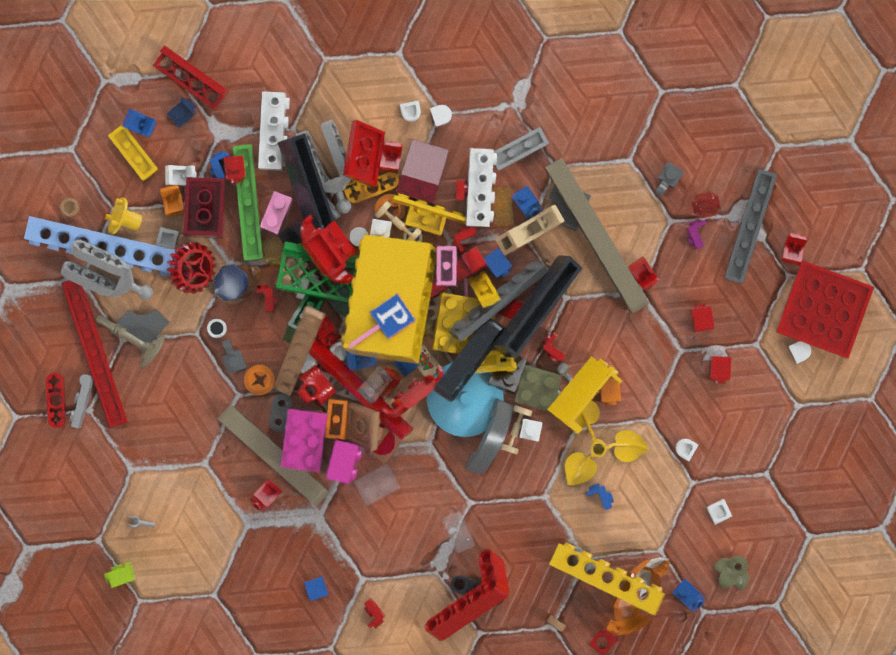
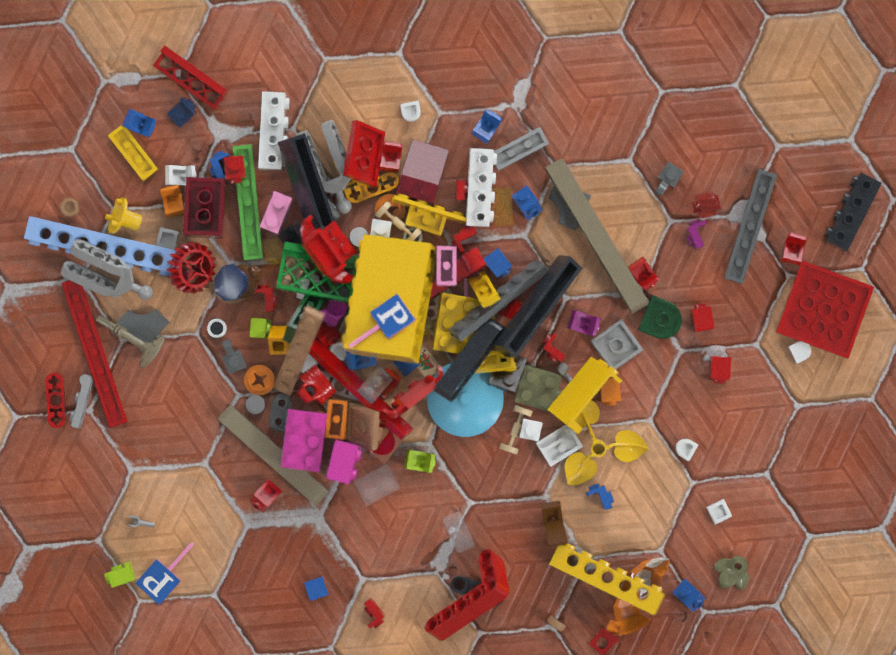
white tile [430,105,452,127] -> none
dark grey slope [464,399,513,475] -> none
tan arch [495,205,564,256] -> none
none -> blue piece [135,542,194,605]
none -> light grey tile [246,395,265,414]
none -> lime brick [250,318,272,339]
none -> light orange brick [268,326,290,354]
none -> magenta bracket [321,300,348,327]
none -> lime bracket [403,449,436,473]
none -> blue bracket [471,109,502,144]
none -> white plate [536,425,583,467]
none -> reddish brown bracket [541,501,568,547]
none -> magenta bracket [567,310,601,336]
none -> light grey tile [590,319,643,370]
none -> dark green tile [638,295,682,339]
none -> black brick [824,172,882,252]

